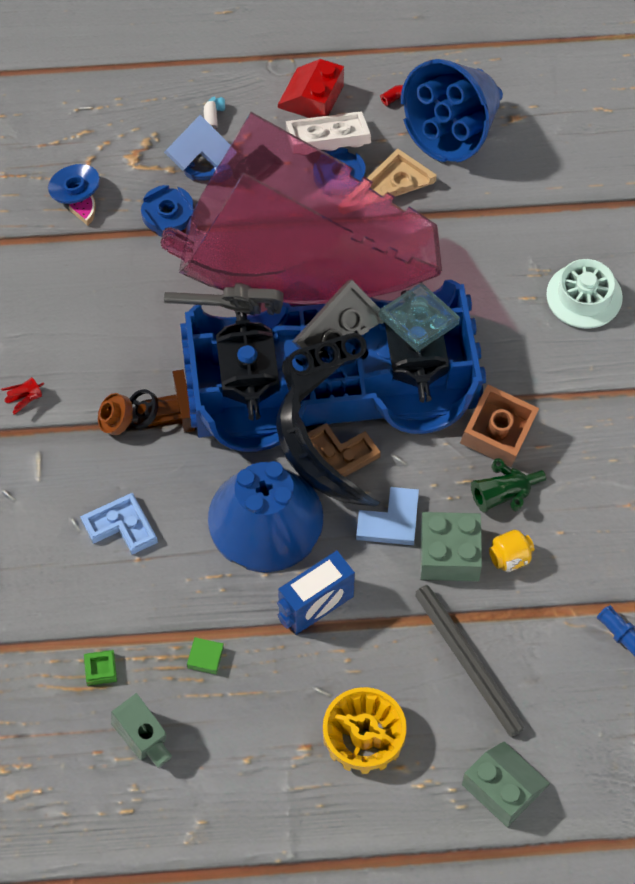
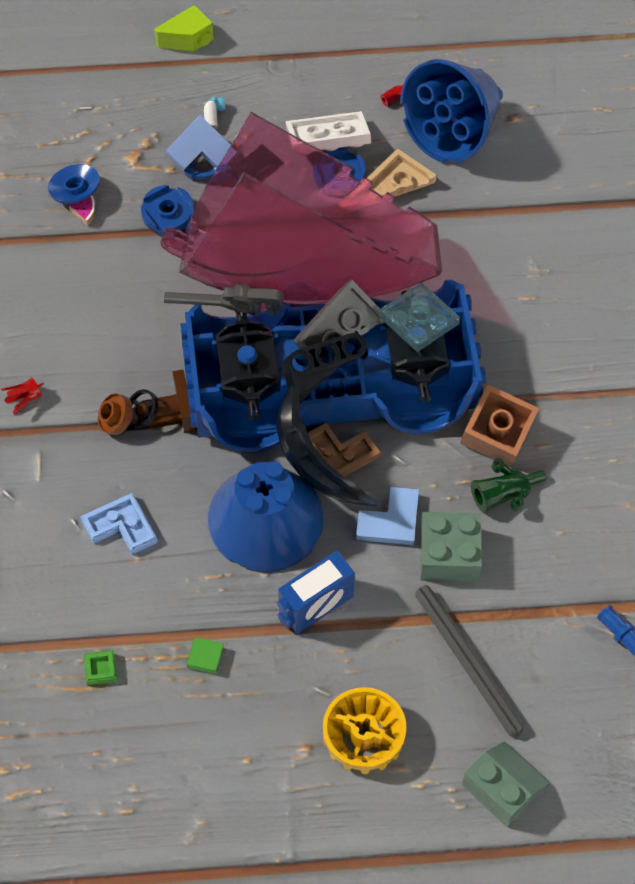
sand green torso [111,693,172,768] -> none
red slope [278,59,344,118] -> none
yellow head [489,529,535,572] -> none
light aqua piece [546,259,623,329] -> none
none -> lime slope [154,5,214,51]

